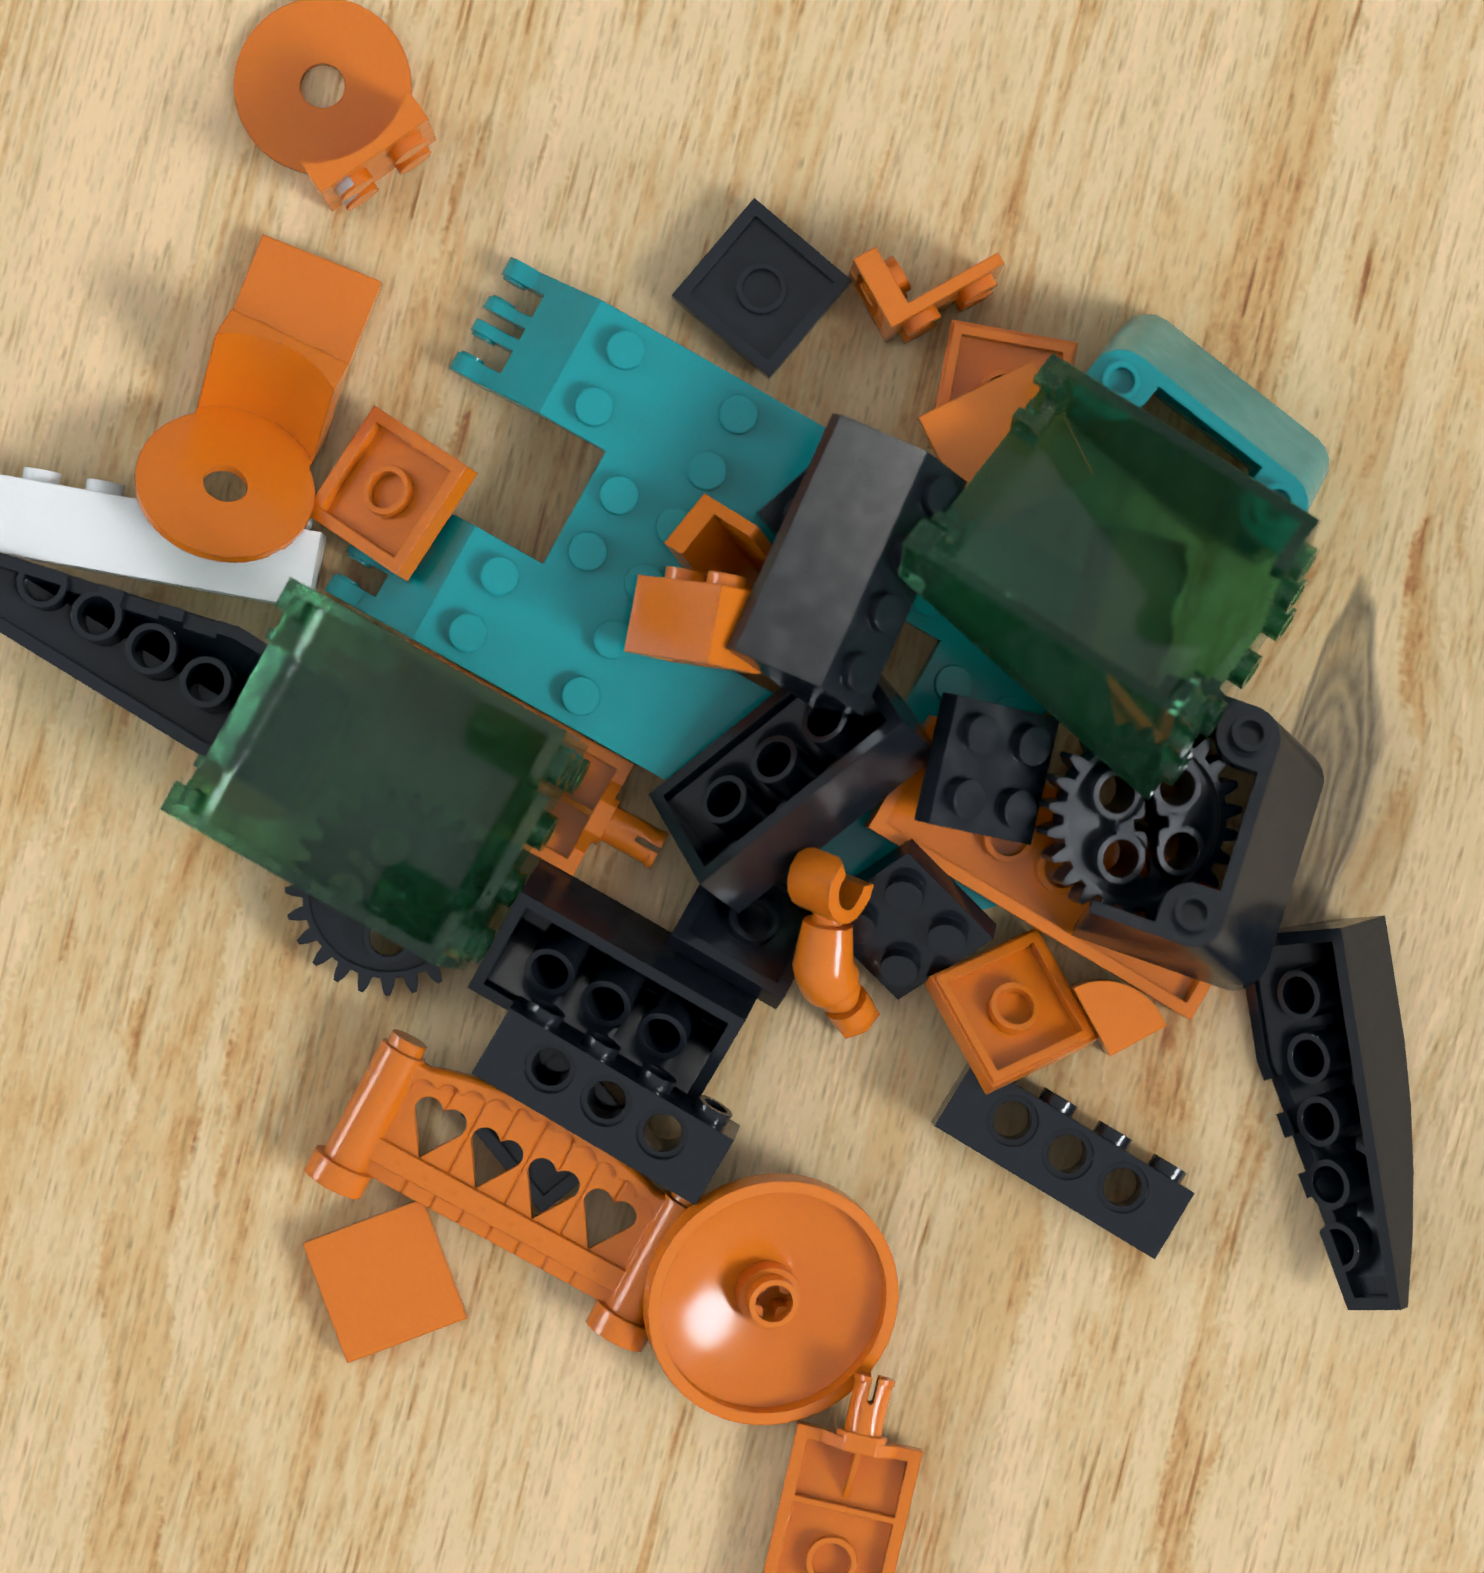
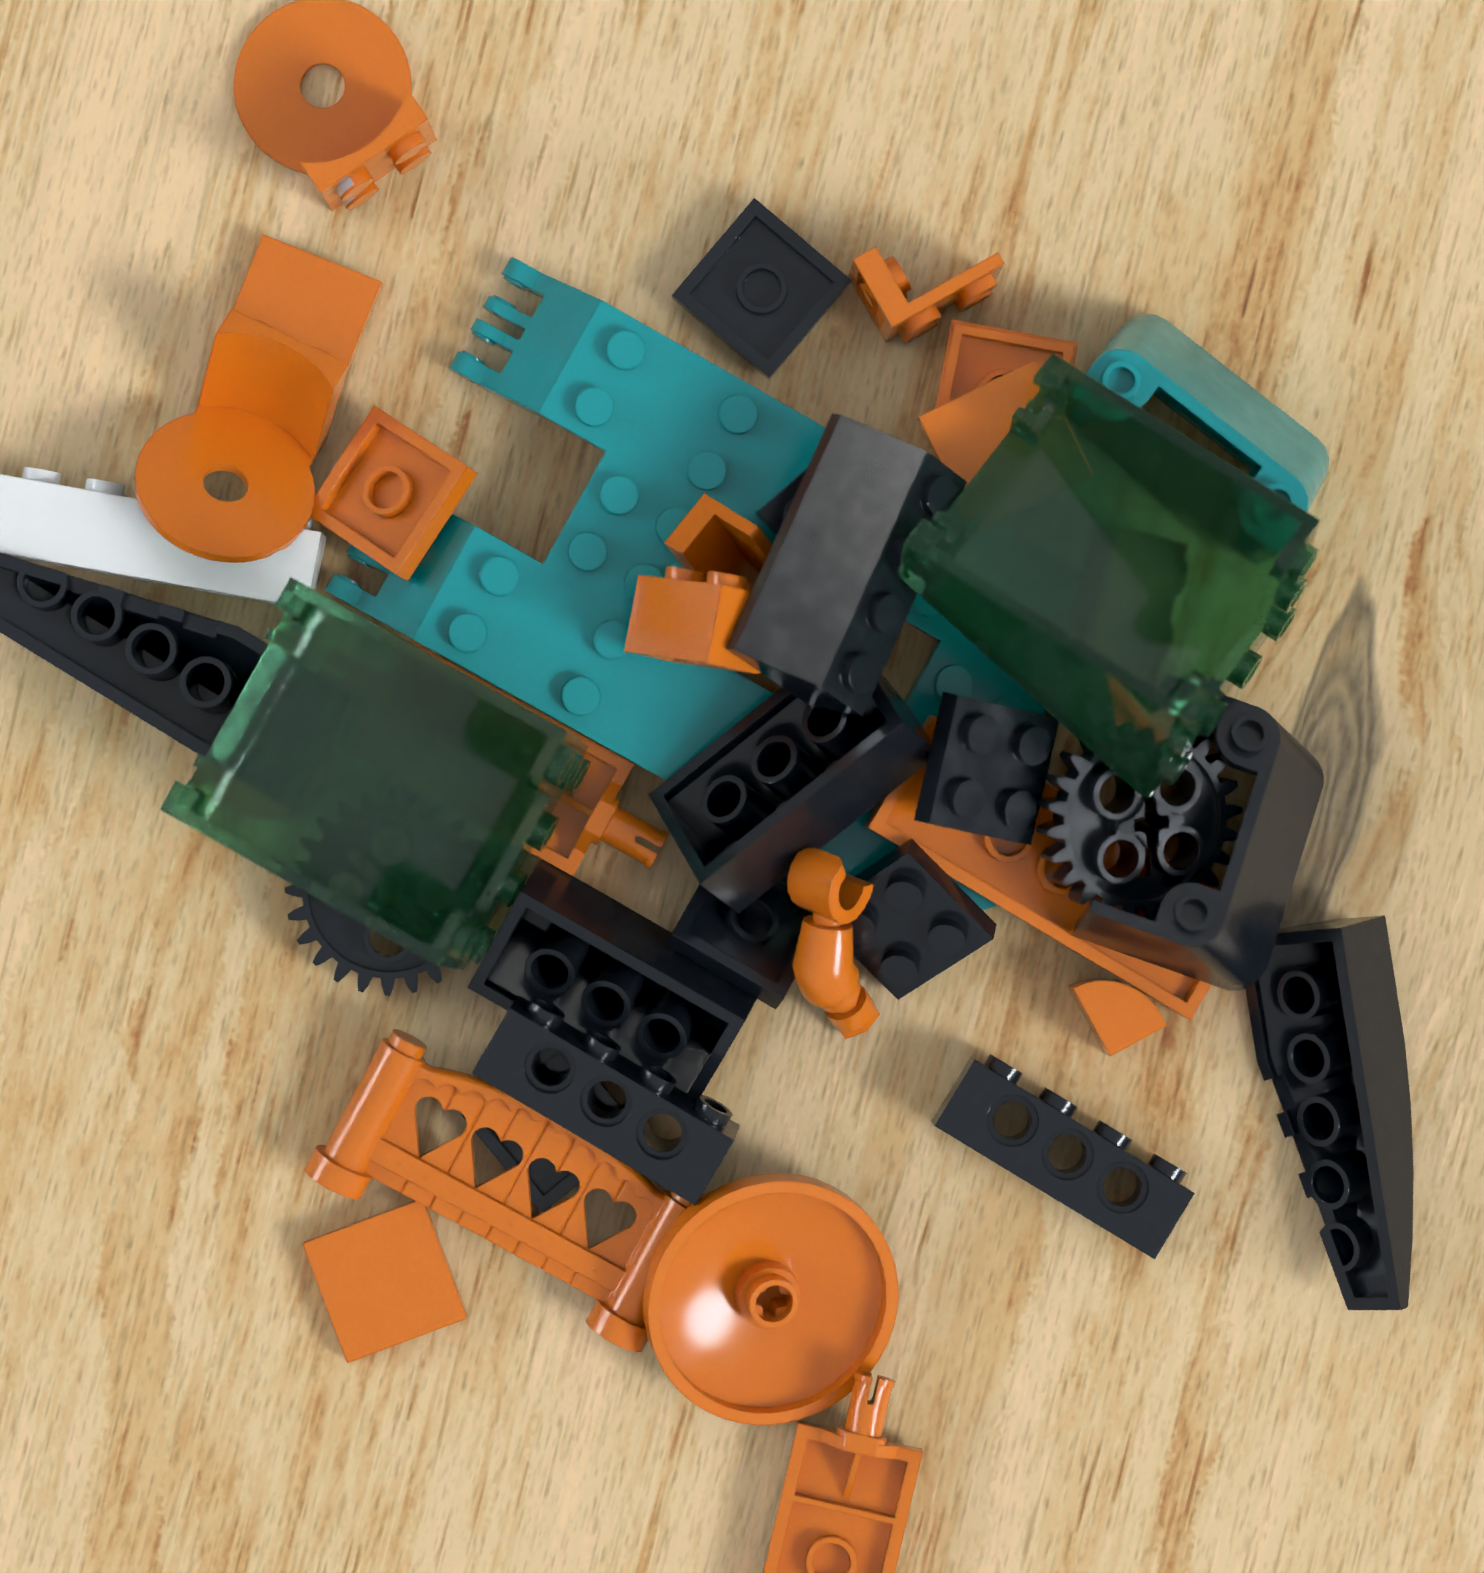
orange tile [924,928,1099,1095] -> none

